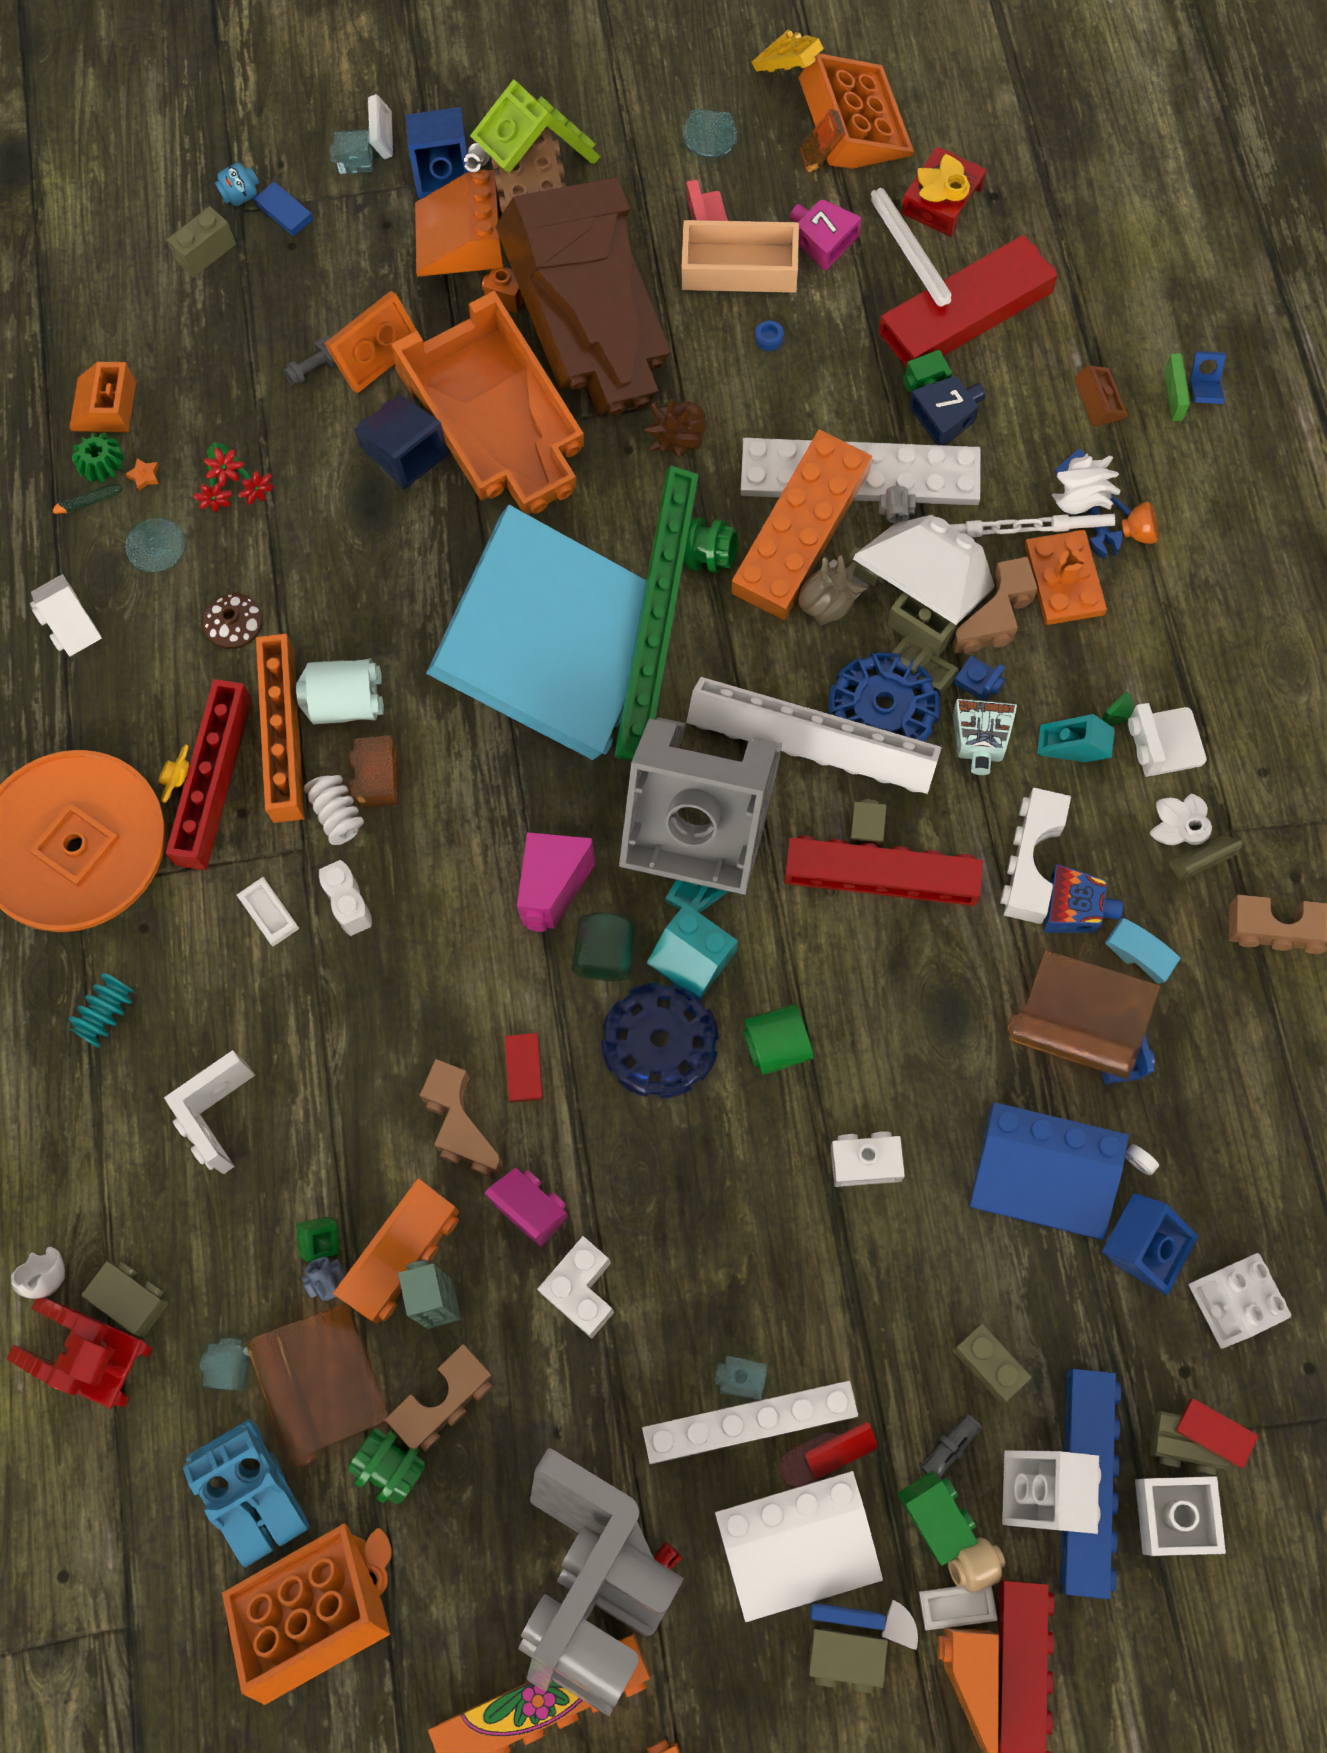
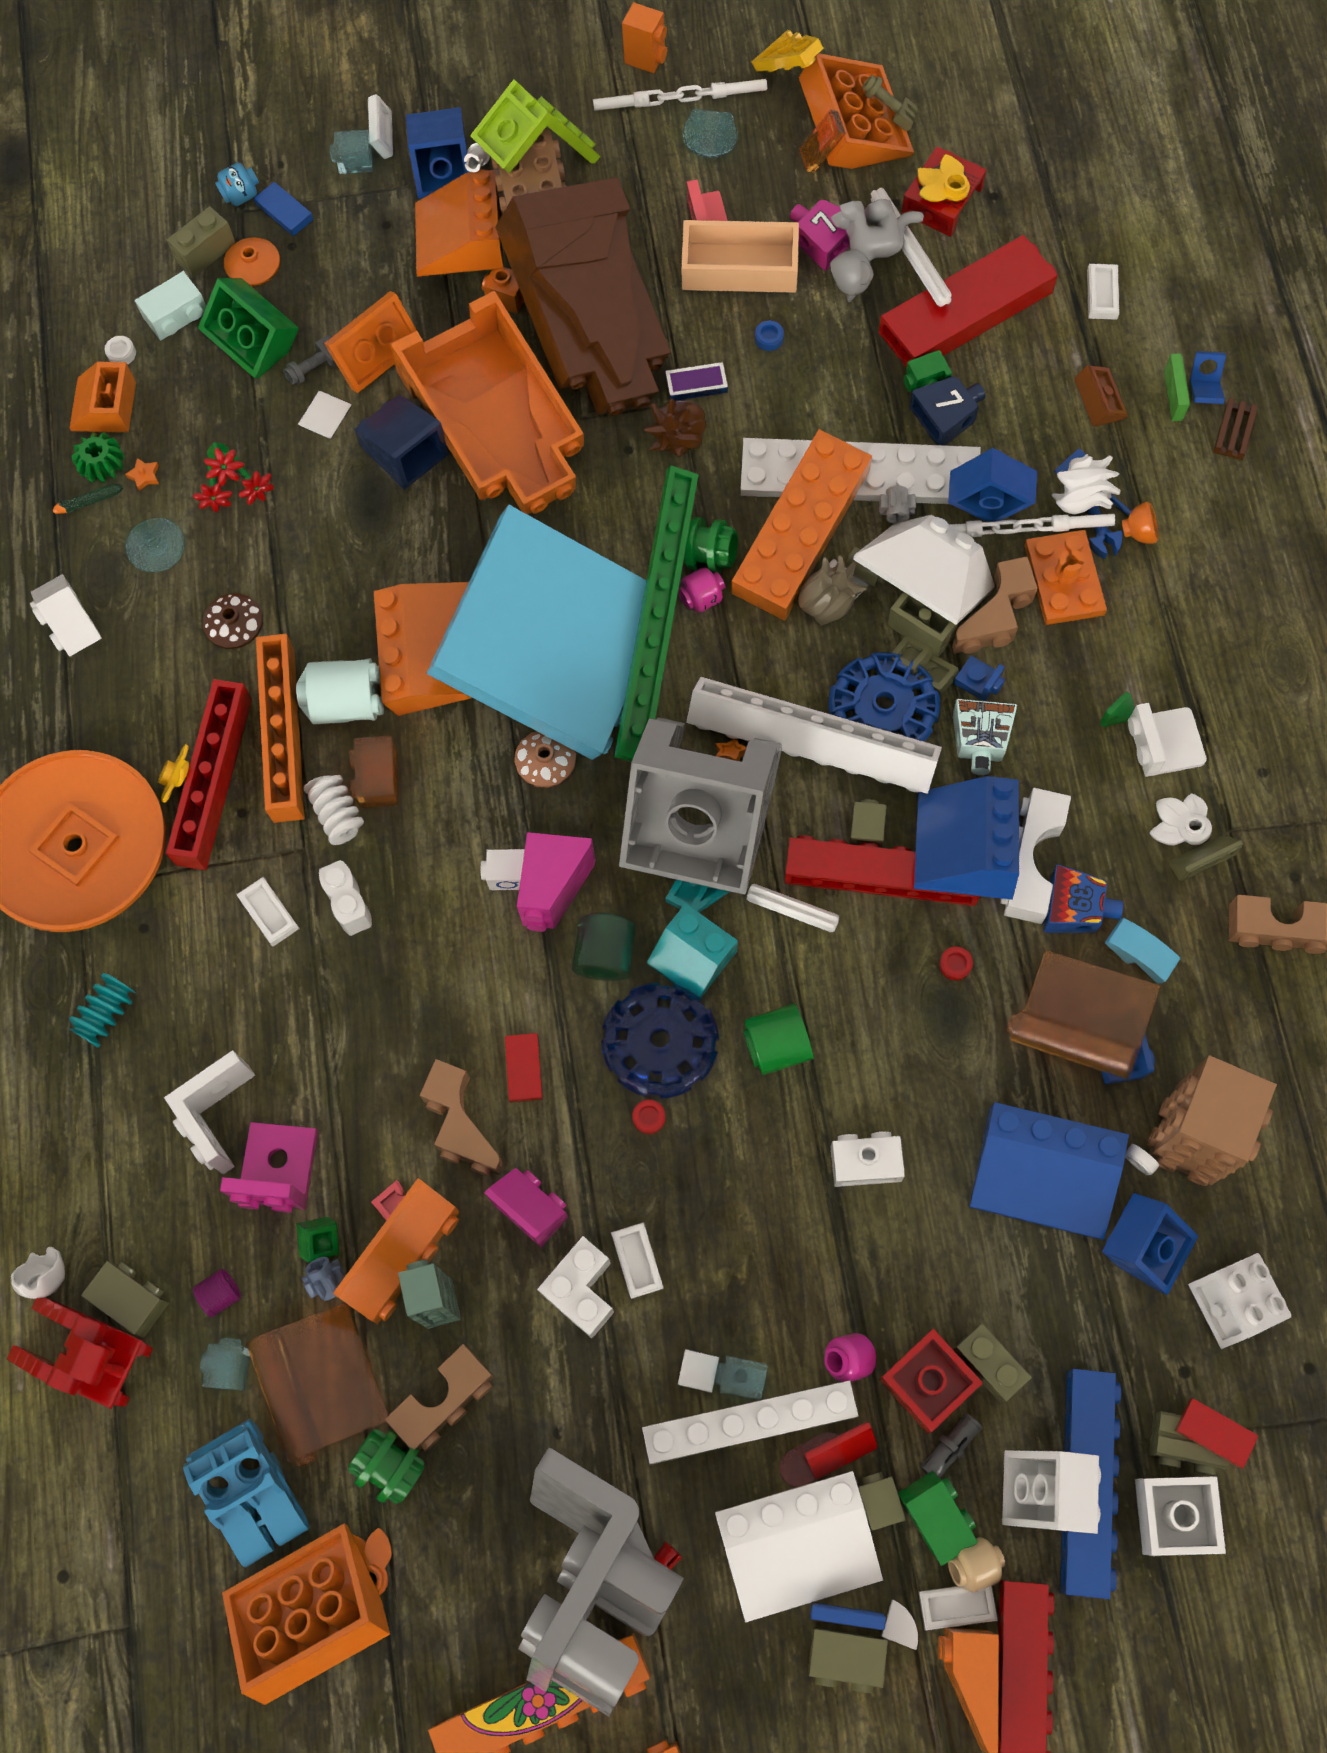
teal slope [1037,714,1115,762] -> none
none -> white tile [105,336,136,364]
none -> light aqua brick [135,271,206,341]
none -> magenta piece [193,1268,241,1318]
none -> green slope [198,278,299,378]
none -> dark pink bracket [220,1122,318,1213]
none -> orange dish [224,237,280,287]
none -> white sticker [298,391,352,439]
none -> coral tile [371,1180,405,1220]
none -> orange slope [374,582,472,716]
none -> white brick [481,849,525,890]
none -> nougat dish [514,731,576,788]
none -> white piece [593,79,767,111]
none -> white tile [611,1222,664,1299]
none -> orange brick [622,2,667,74]
none -> red tile [632,1099,666,1134]
none -> tile [666,362,728,401]
none -> dark pink head [678,568,725,613]
none -> white tile [678,1349,719,1393]
none -> orange piece [715,739,747,761]
none -> white axle [747,884,839,932]
none -> dark pink head [824,1333,877,1382]
none -> light grey animal [830,199,924,302]
none -> olive brick [858,1472,906,1531]
none -> olive hinge [862,74,918,131]
none -> red brick [879,1329,983,1434]
none -> blue slope [914,776,1019,900]
none -> red tile [939,946,973,981]
none -> blue brick [948,448,1037,522]
none -> white tile [1087,264,1119,320]
none -> medium nougat brick [1147,1055,1277,1186]
none -> reddish brown tile [1213,398,1258,460]

